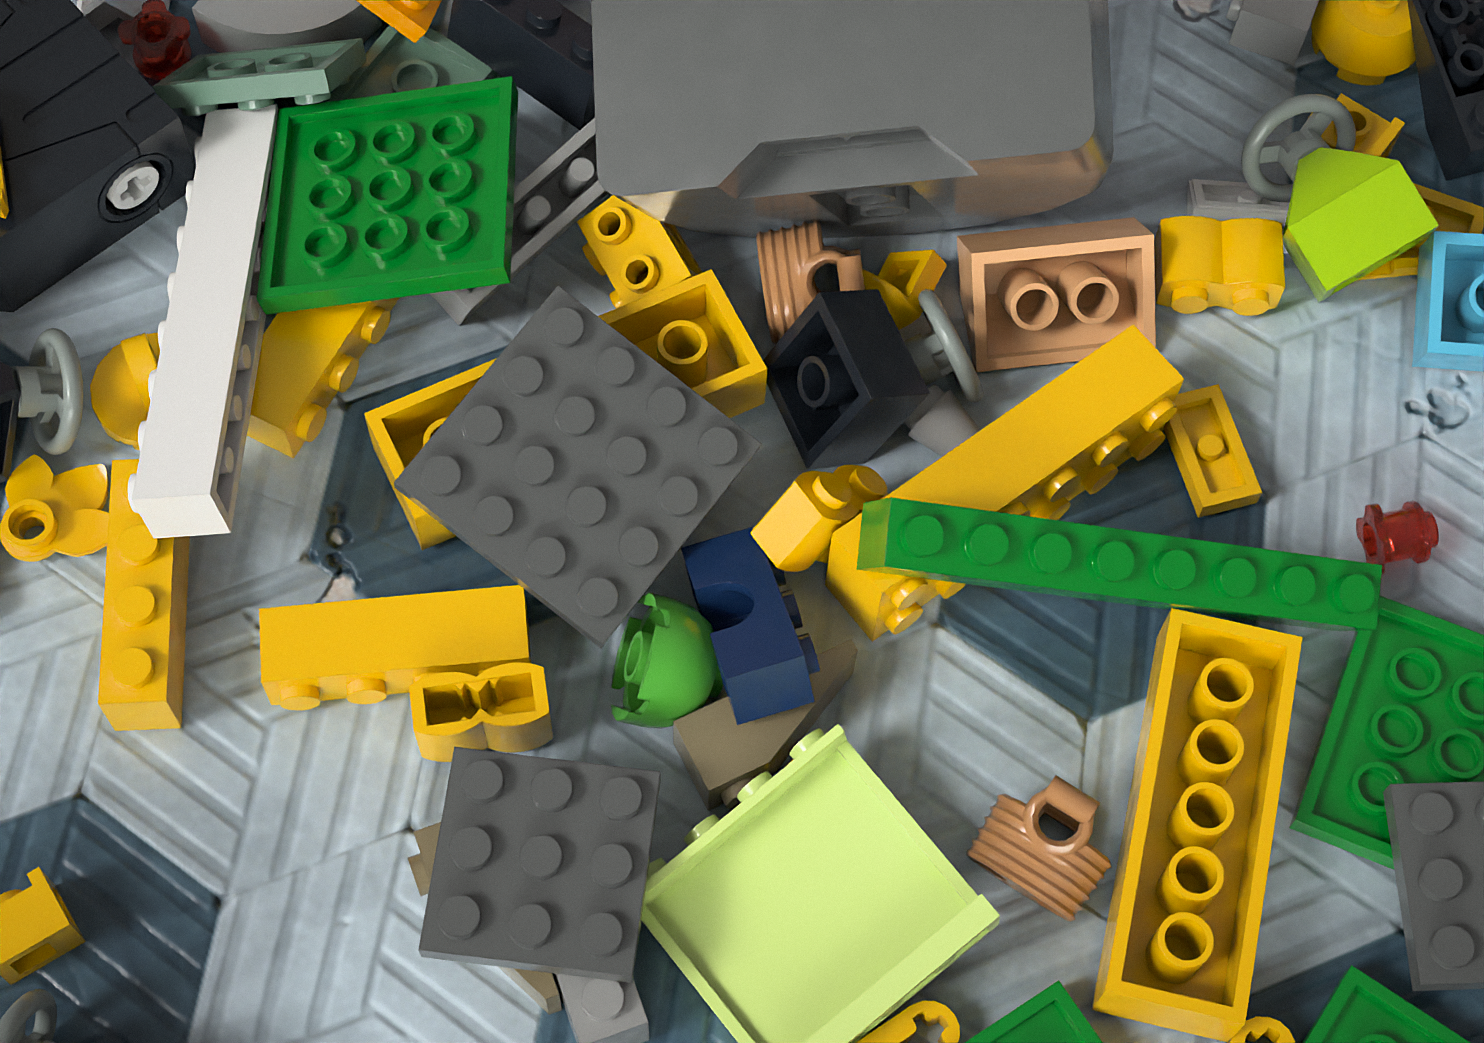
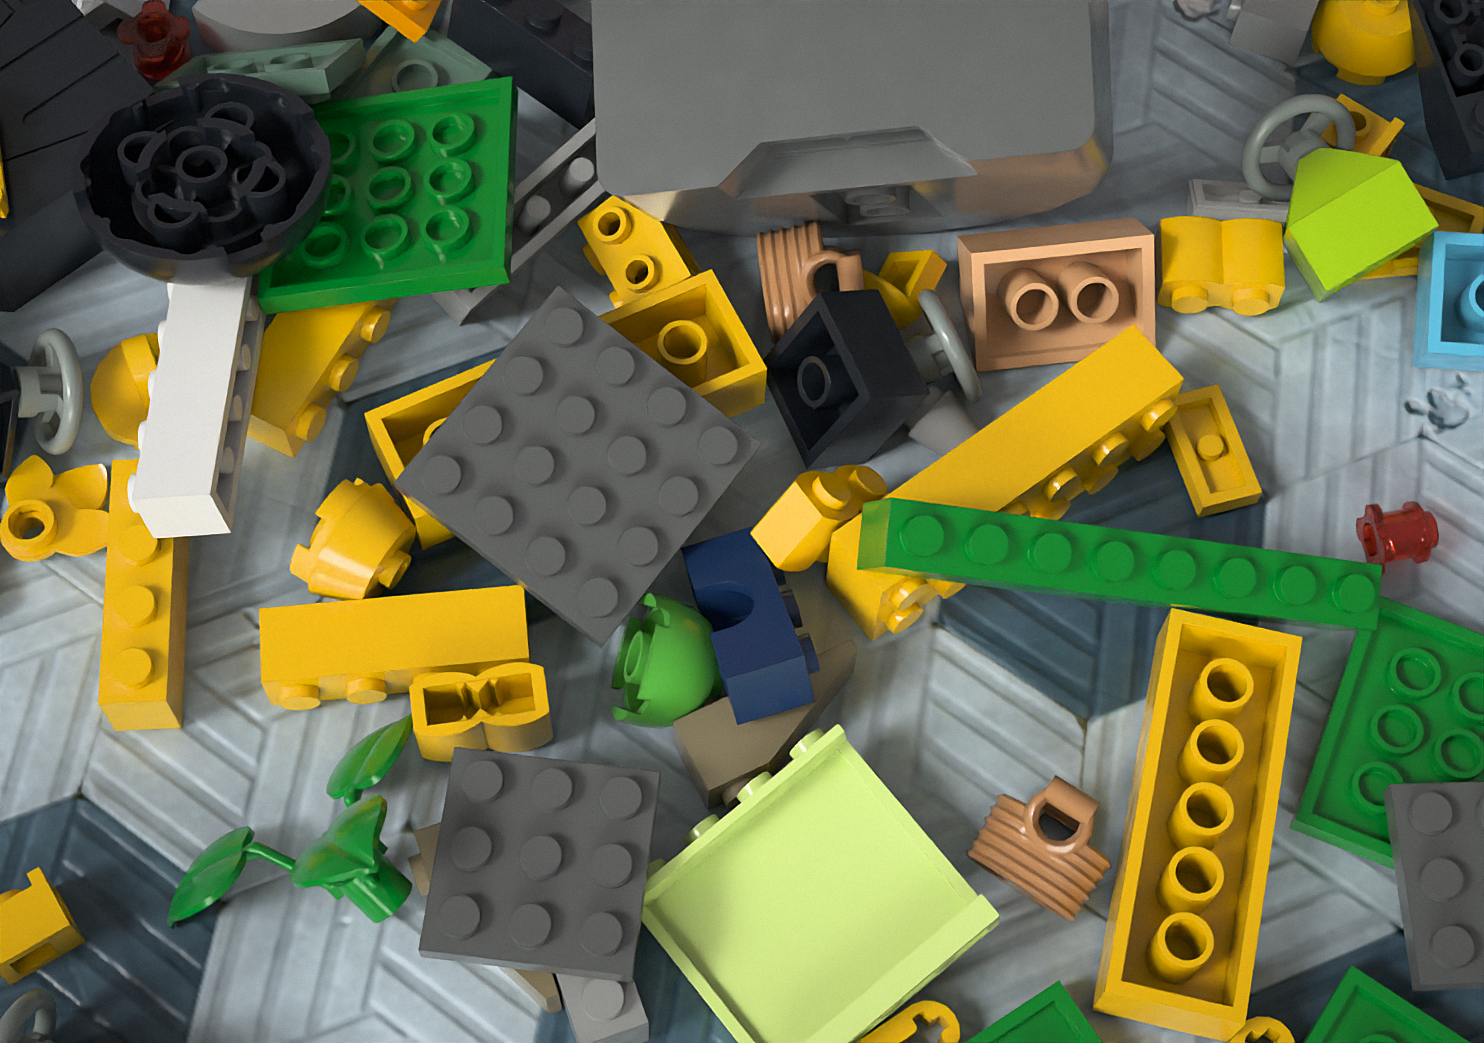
none -> black brick [71,73,333,285]
none -> green plant [166,713,413,929]
none -> yellow cone [290,478,416,601]

